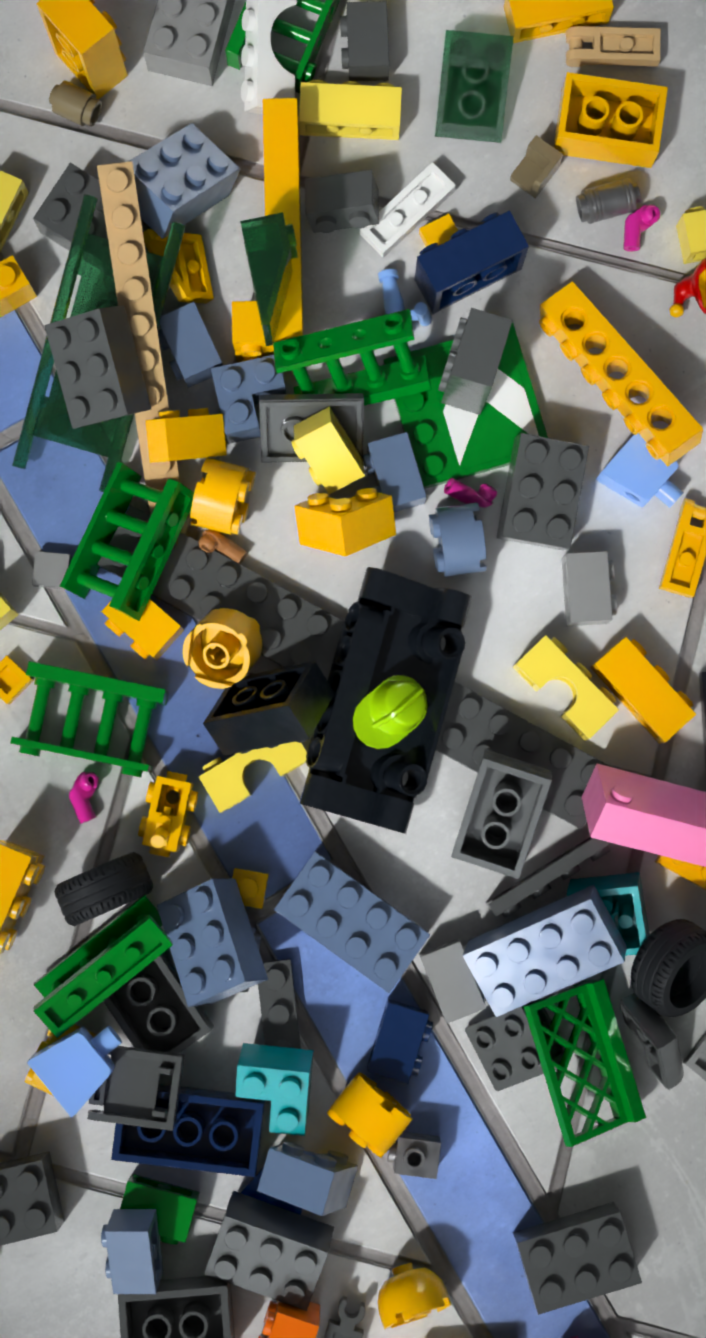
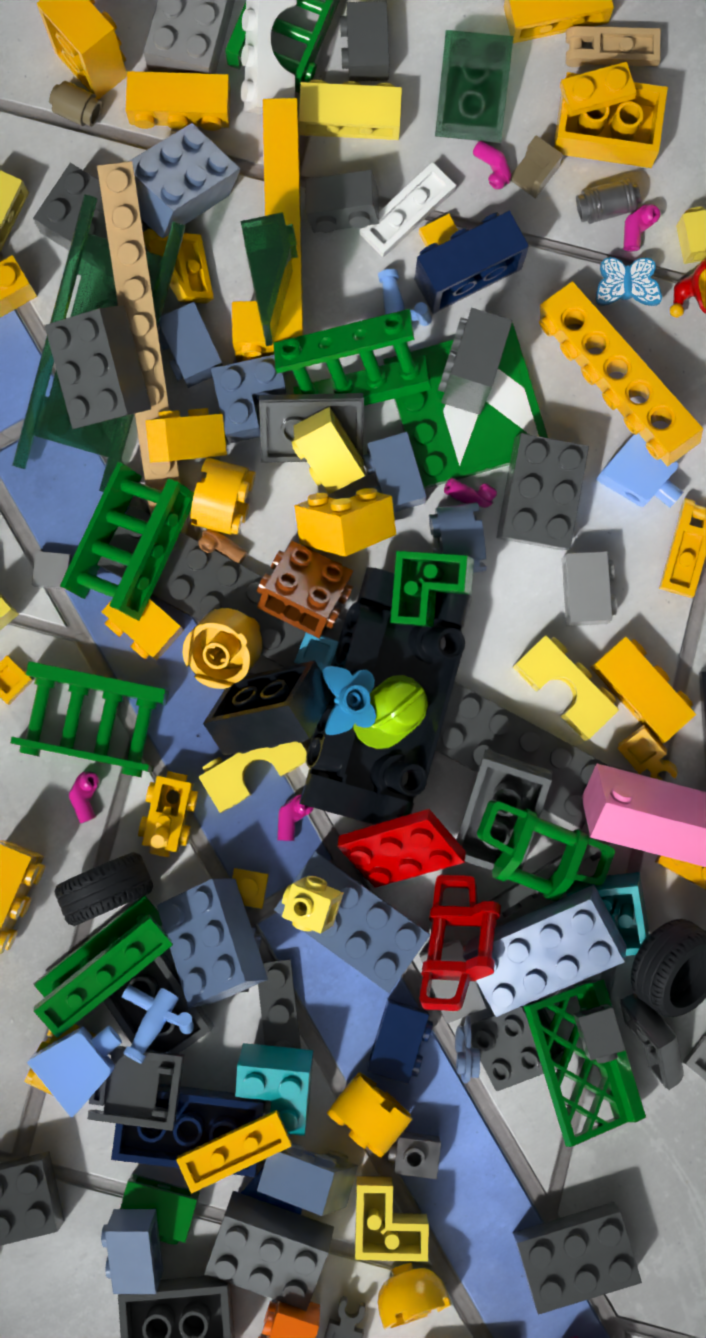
none -> light blue piece [122,985,194,1064]
none -> yellow brick [126,71,231,131]
none -> yellow plate [176,1110,292,1194]
none -> dark orange brick [257,541,354,639]
none -> dark pink arm [277,794,314,841]
none -> light yellow brick [282,876,344,934]
none -> medium azure tile [294,632,338,673]
none -> dark azure animal [322,666,376,735]
none -> red plate [337,808,466,888]
none -> light yellow brick [355,1176,429,1262]
none -> green brick [390,551,474,627]
none -> red bar [419,875,501,1011]
none -> sand blue plate [455,1016,480,1083]
none -> dark pink arm [473,141,512,190]
none -> green bar [477,800,615,901]
none -> yellow plate [560,61,637,117]
none -> dark grey brick [573,1004,626,1063]
none -> dark azure animal [595,257,662,306]
none -> yellow plate [617,724,678,781]

